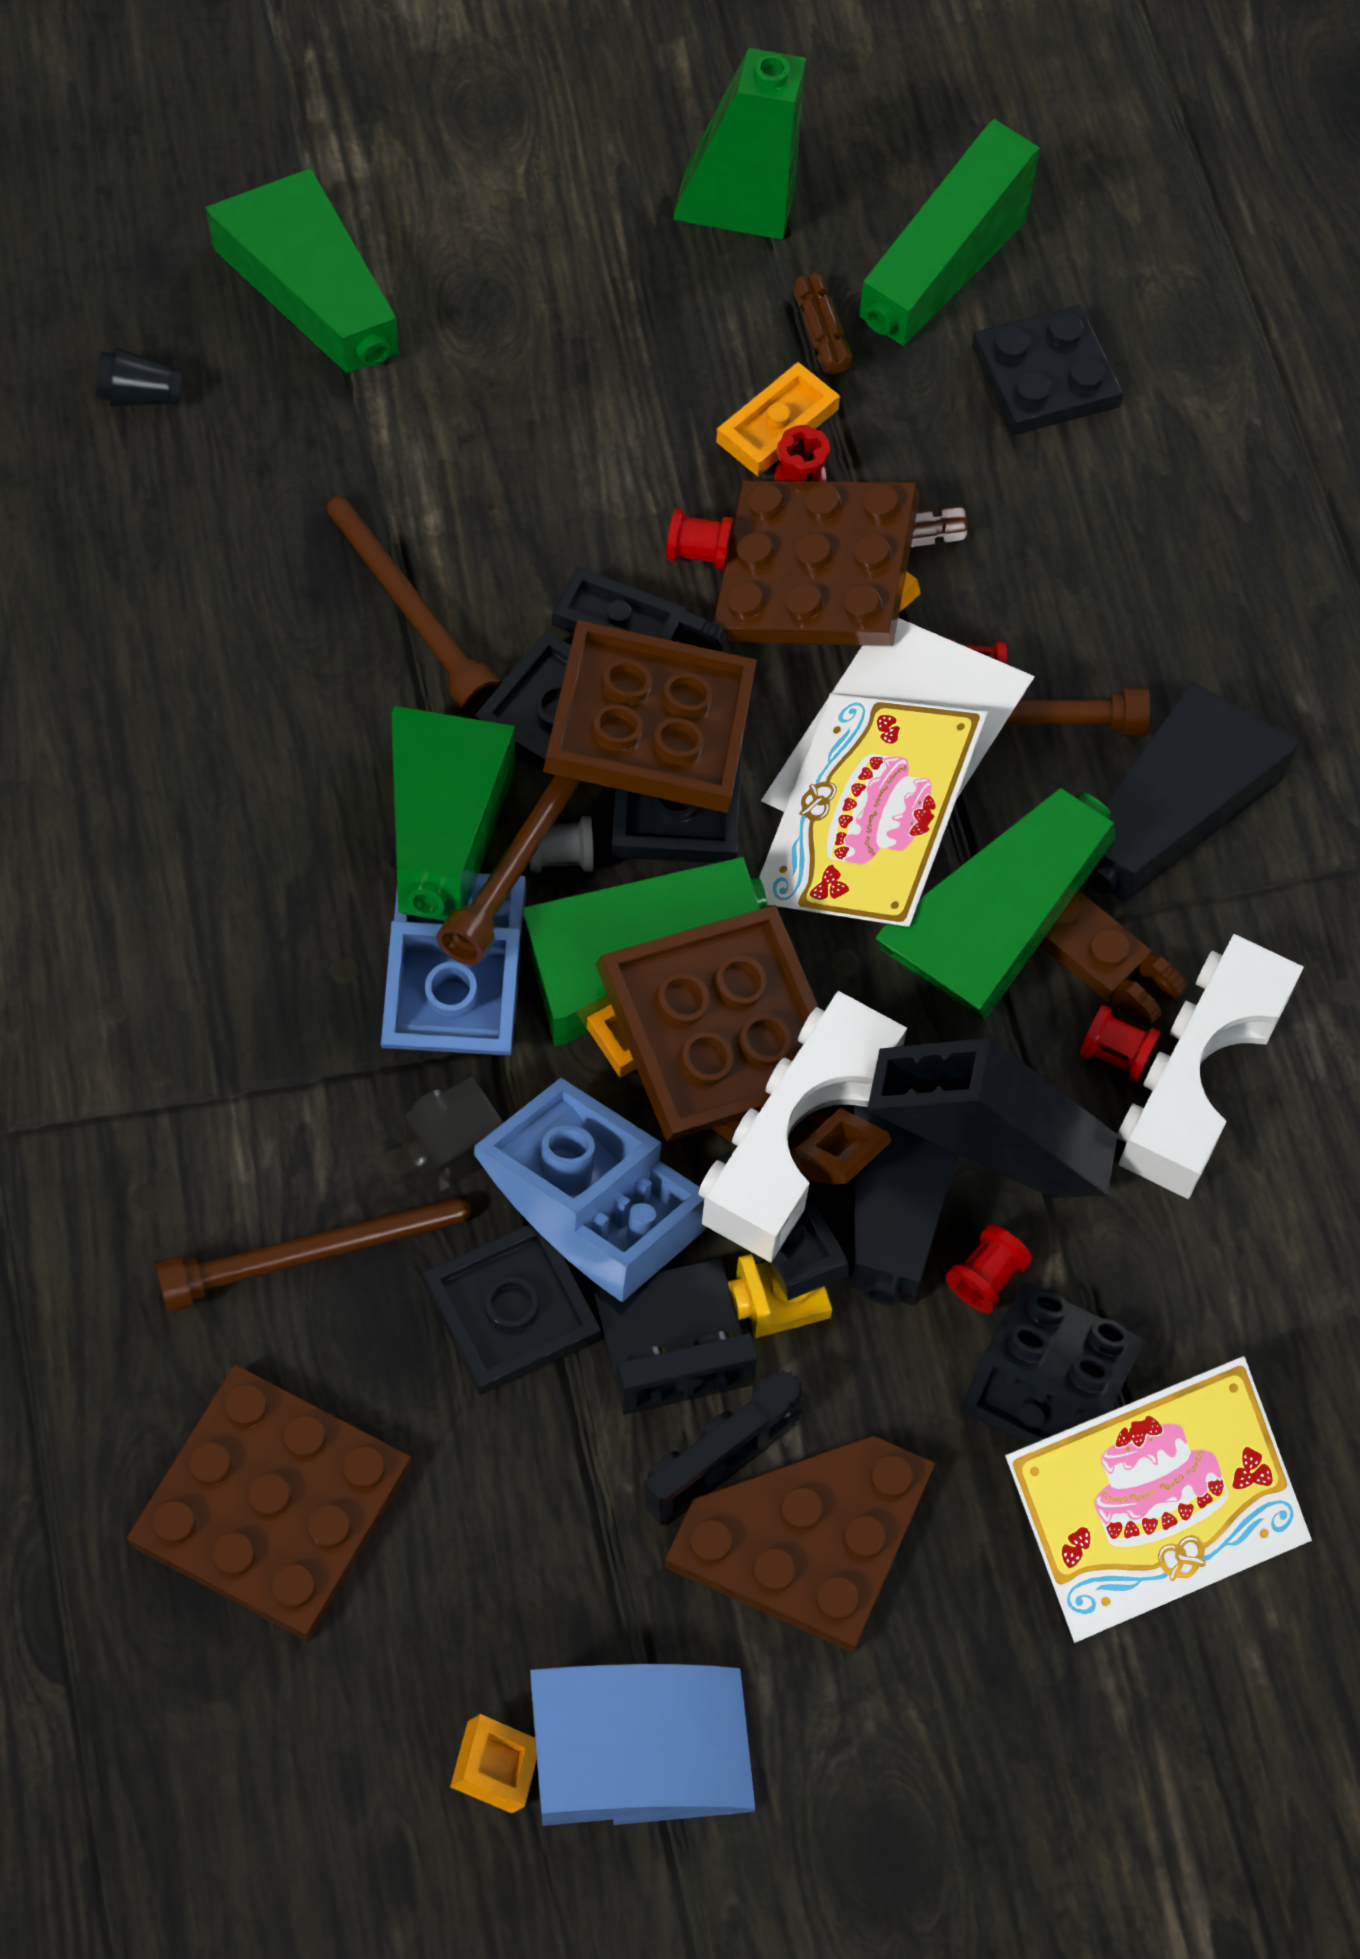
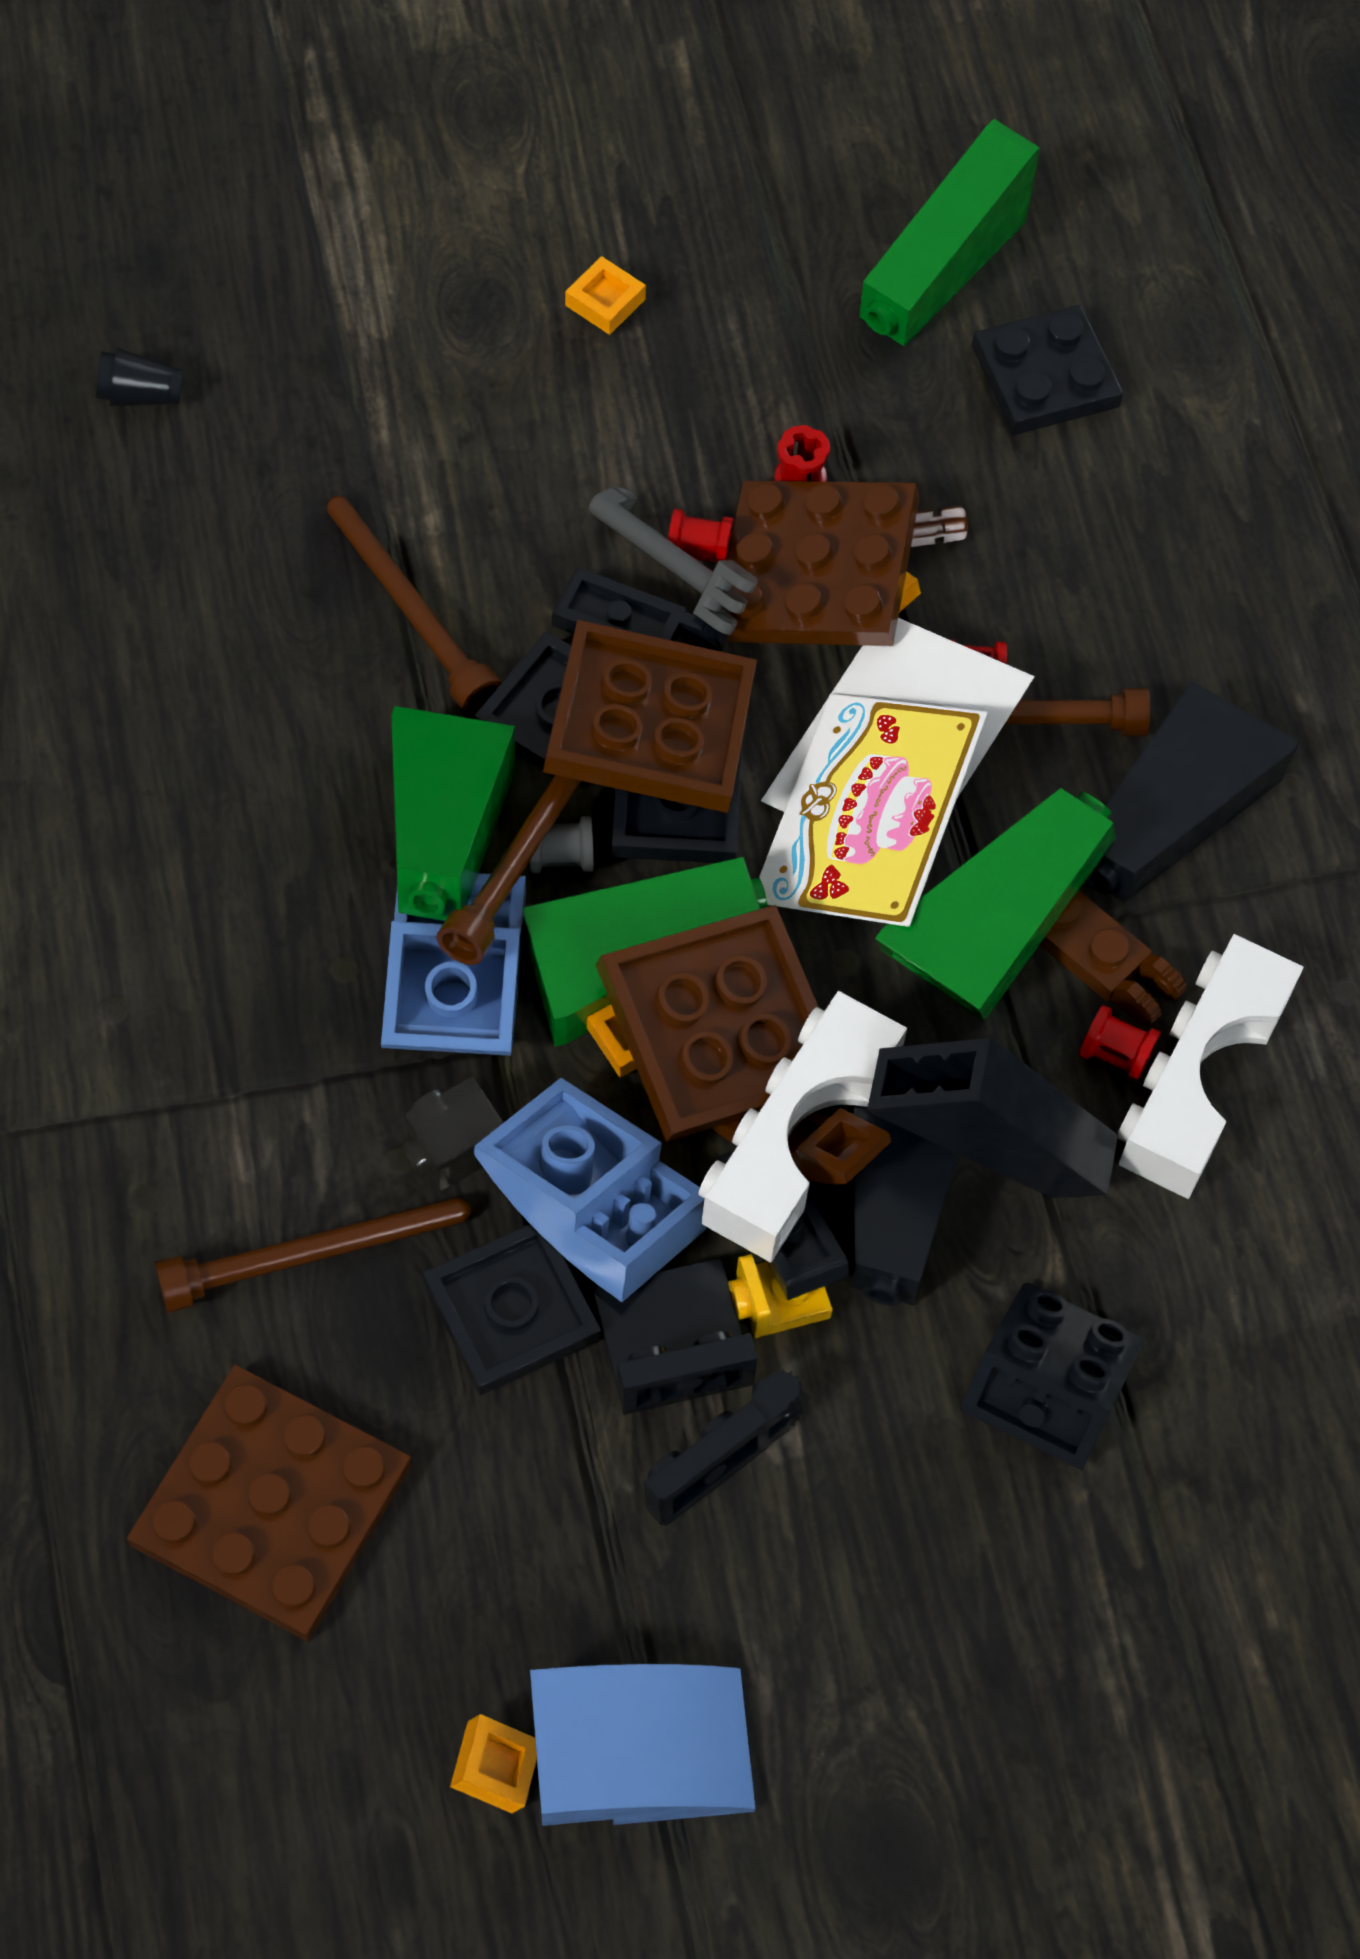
green slope [206,168,399,373] -> none
reddish brown plate [664,1436,936,1653] -> none
green slope [673,48,806,240] -> none
light orange plate [716,362,840,477] -> none
reddish brown axle [794,272,853,376] -> none
red bush [945,1224,1032,1313] -> none
sticker [1005,1356,1312,1643] -> none
none -> light orange plate [565,256,646,335]
none -> dark grey hinge [589,487,758,635]

